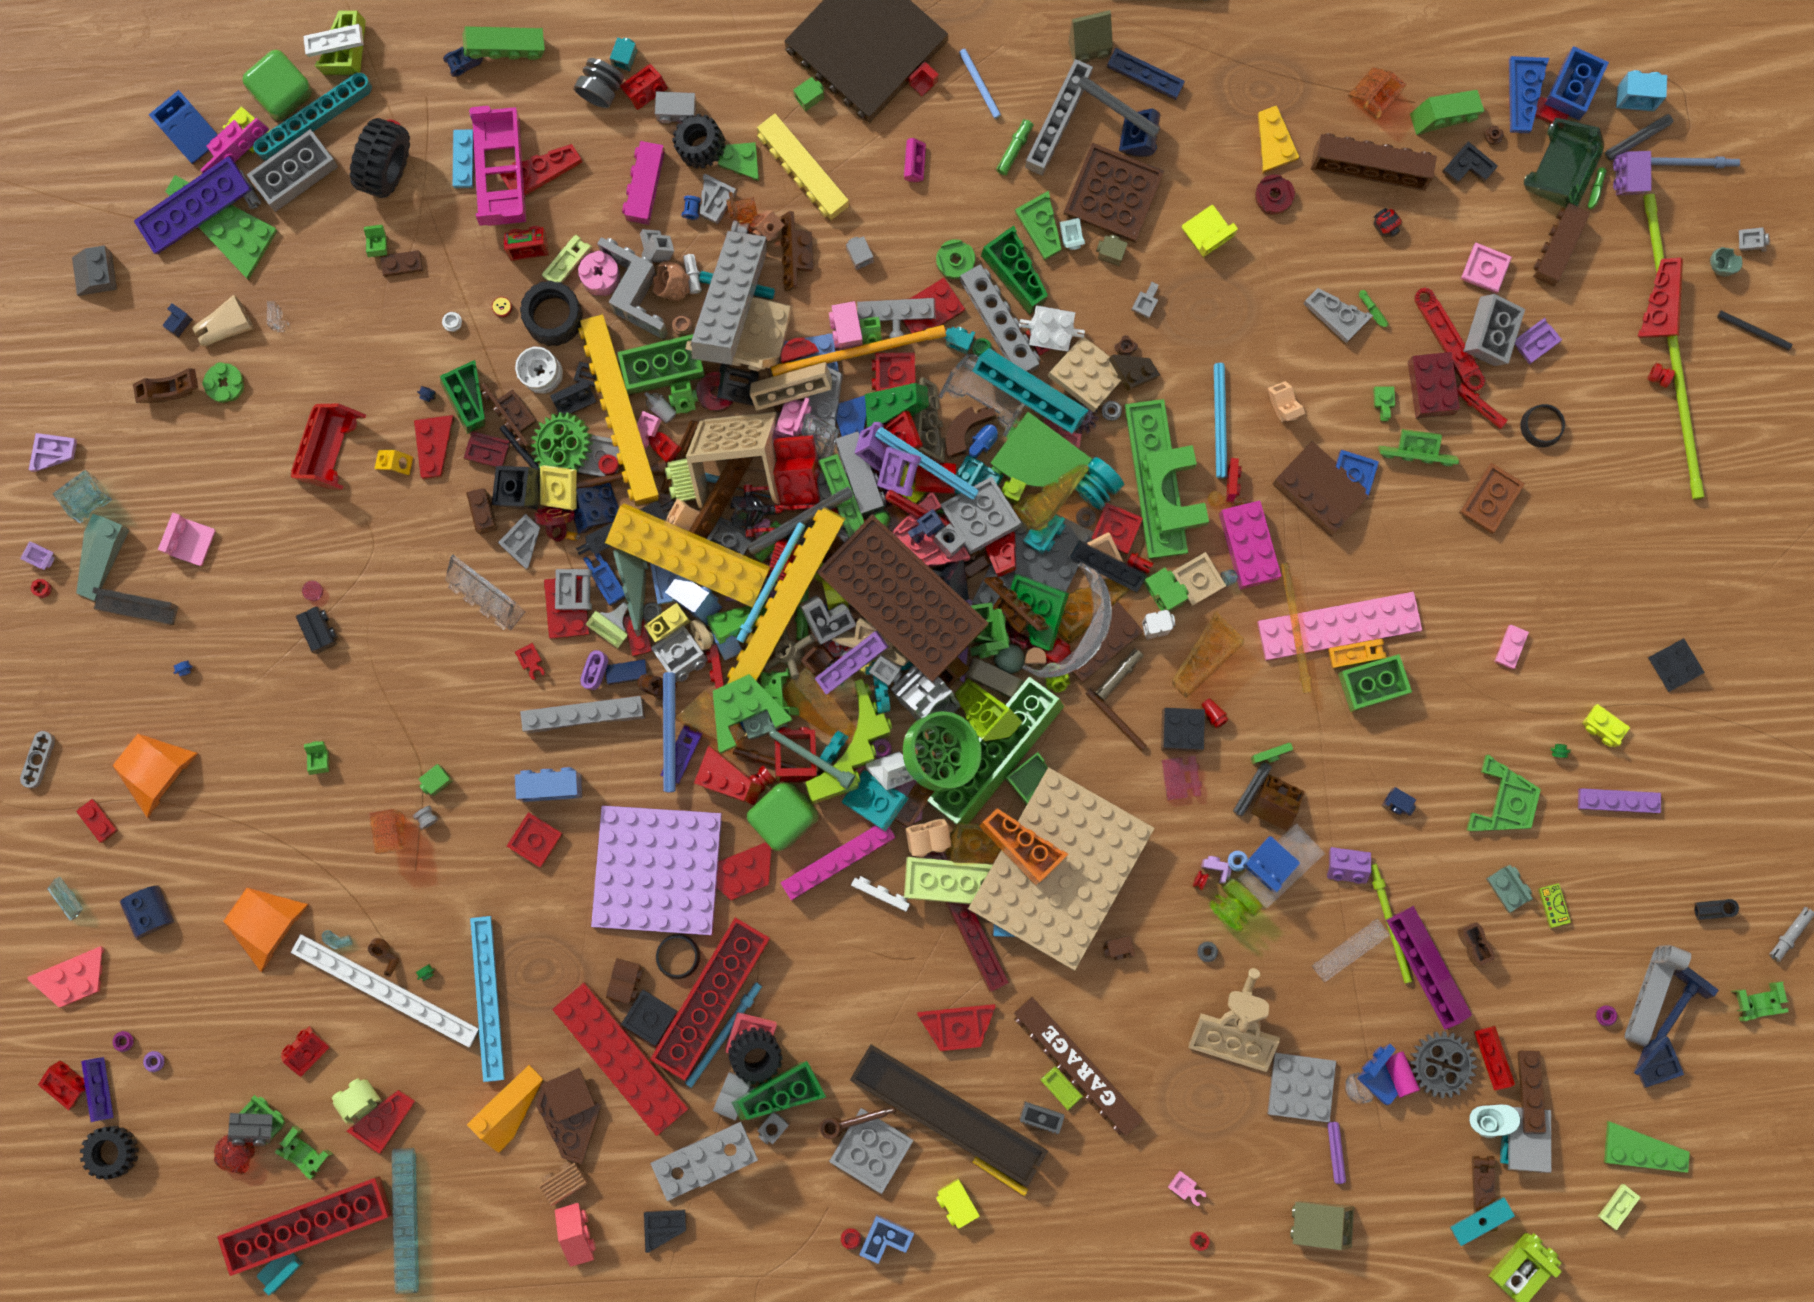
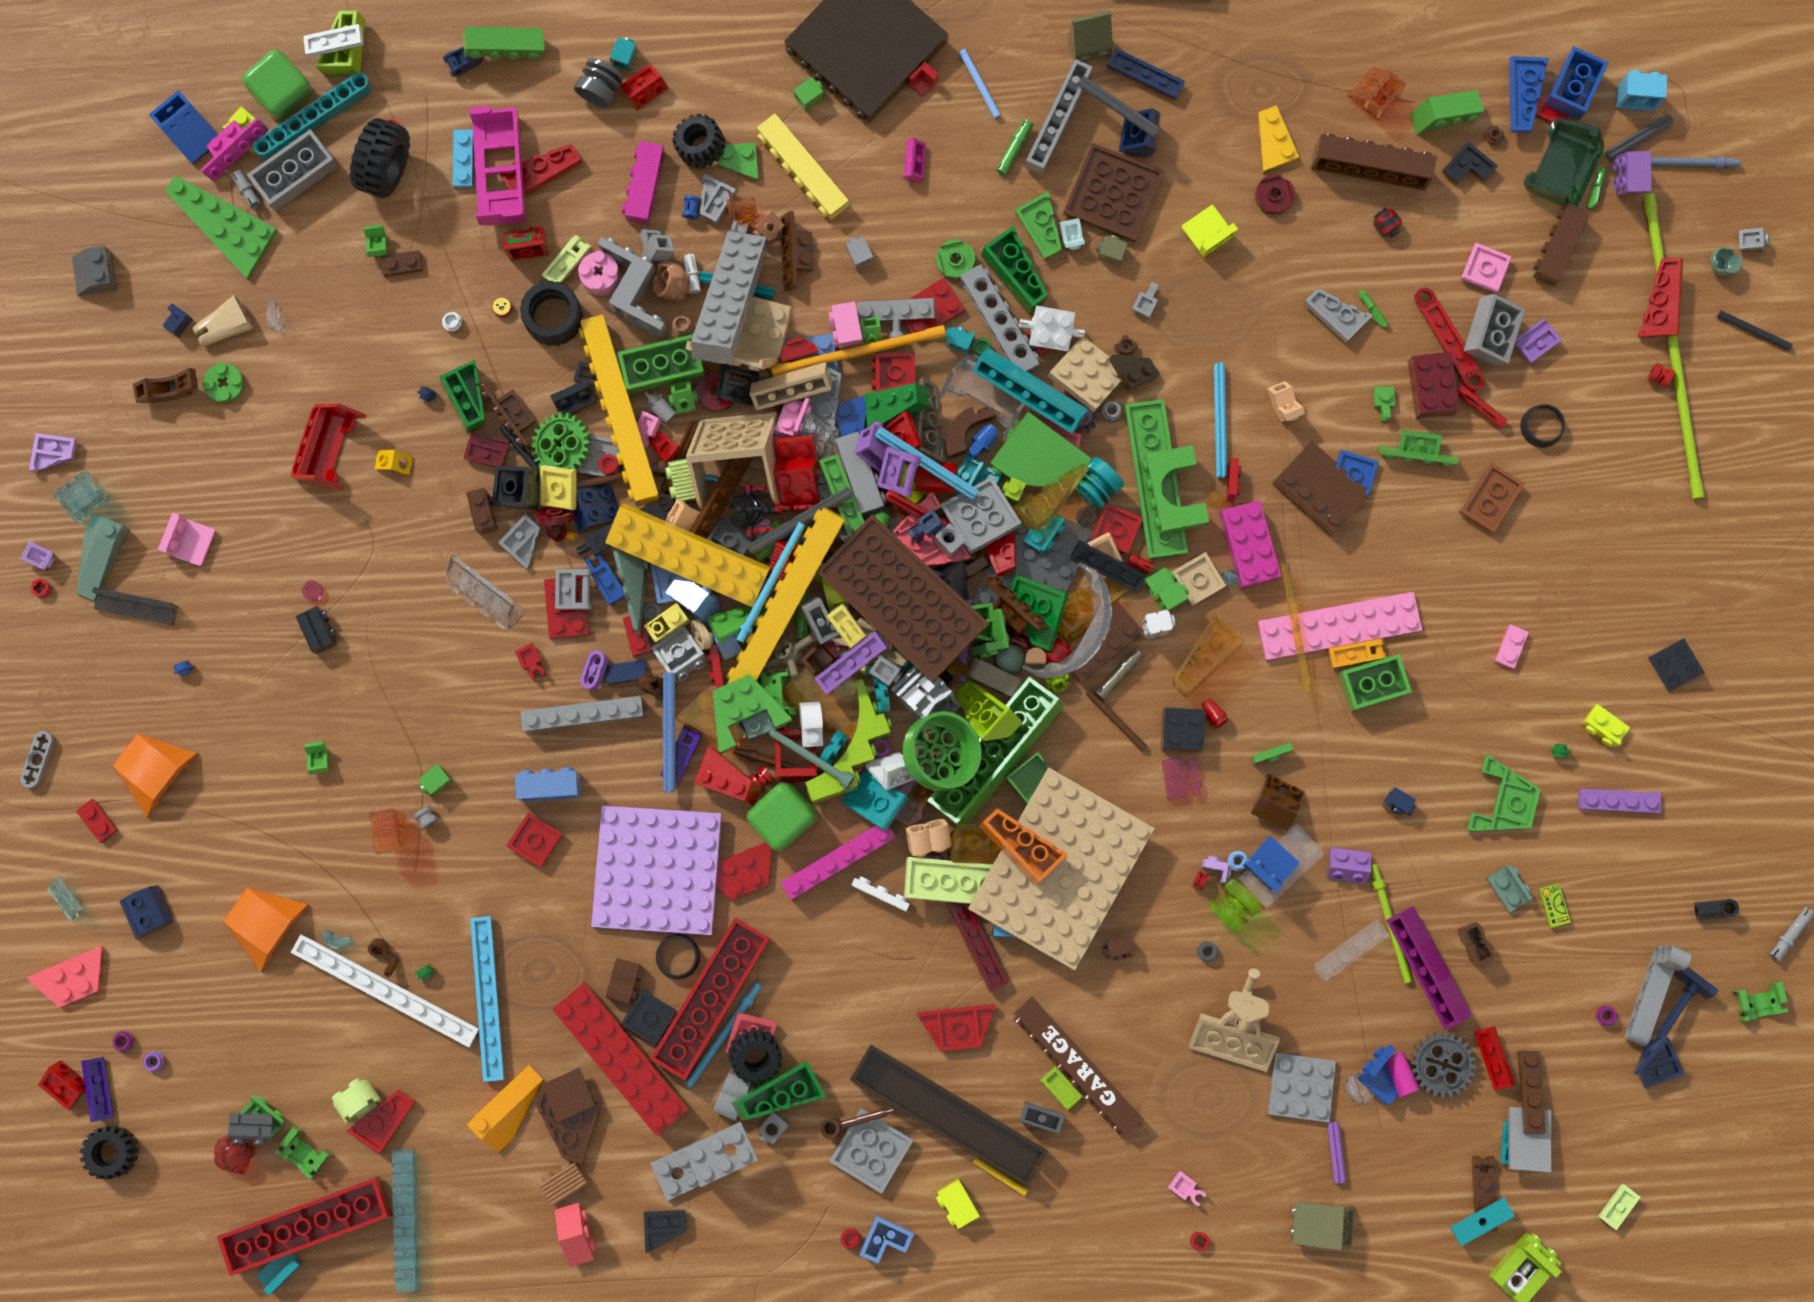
dark purple plate [134,156,252,254] -> none
red bracket [281,1026,330,1077] -> none
red wing [414,415,454,479] -> none
white wheel [515,347,563,394] -> none
yellowish green piece [586,602,628,648] -> none
light grey brick [655,92,696,124] -> none
dark grey axle [1233,762,1272,816] -> none
light aqua piece [1469,1105,1520,1138] -> none
bright green wing [1604,1121,1690,1173] -> none
none -> white brick [799,702,823,747]
none -> light yellow plate [826,604,867,649]

